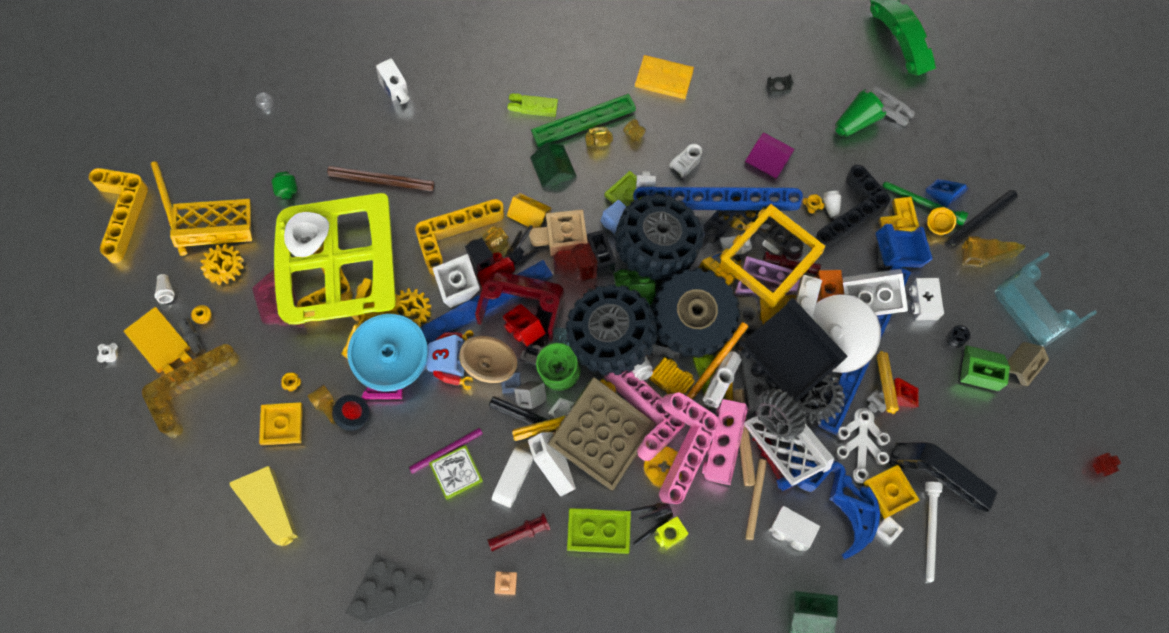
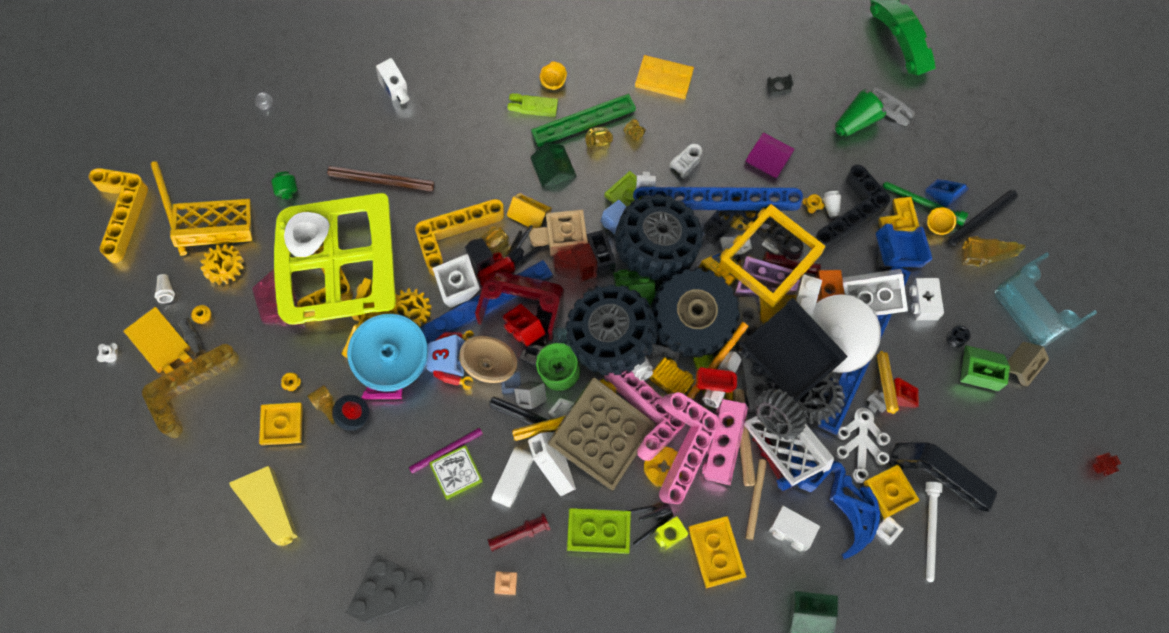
none -> yellow hair [539,61,567,90]
none -> yellow plate [688,516,746,589]
none -> red piece [696,367,737,393]

